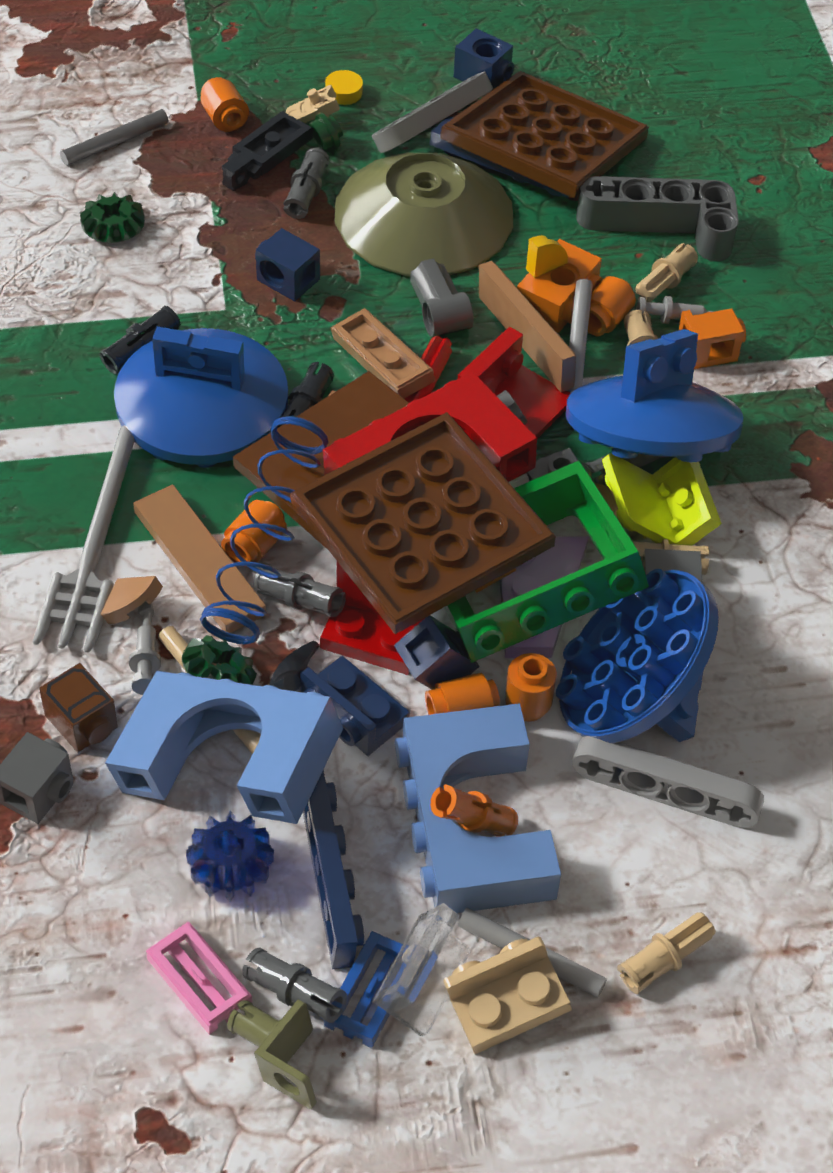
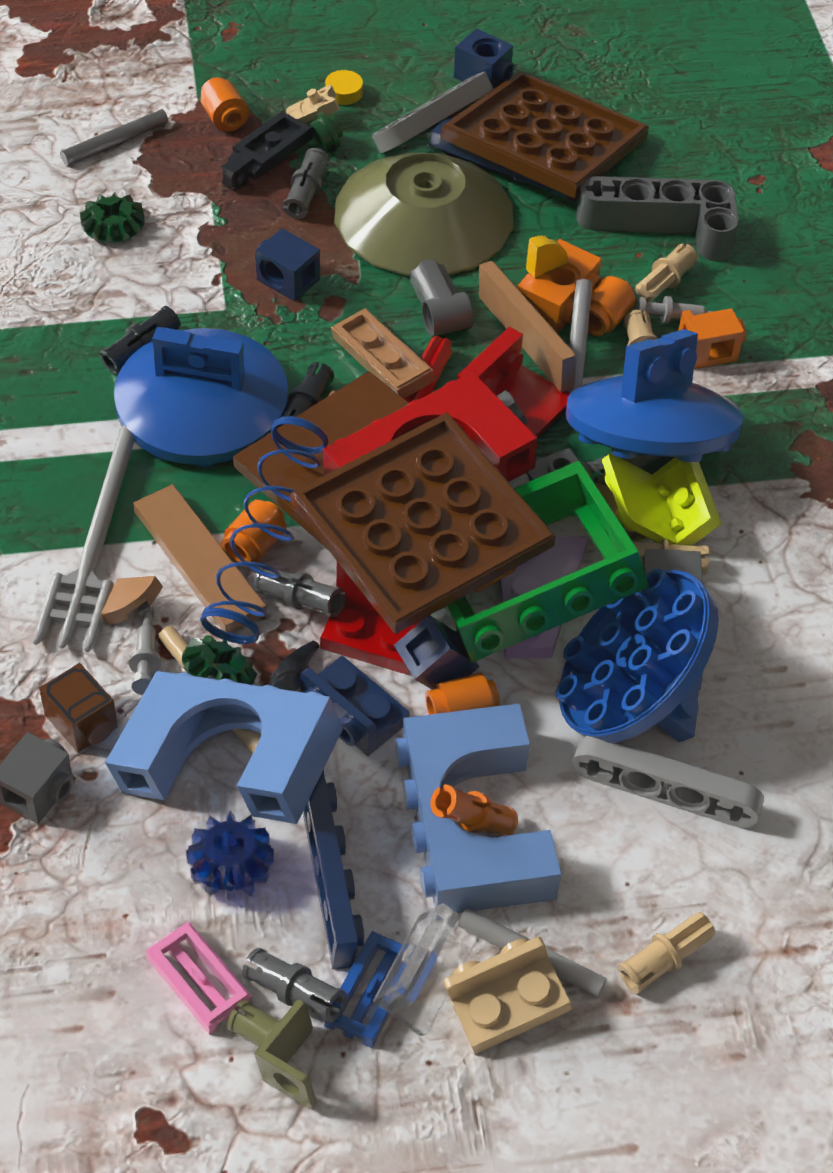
orange brick [505,653,557,722] -> none

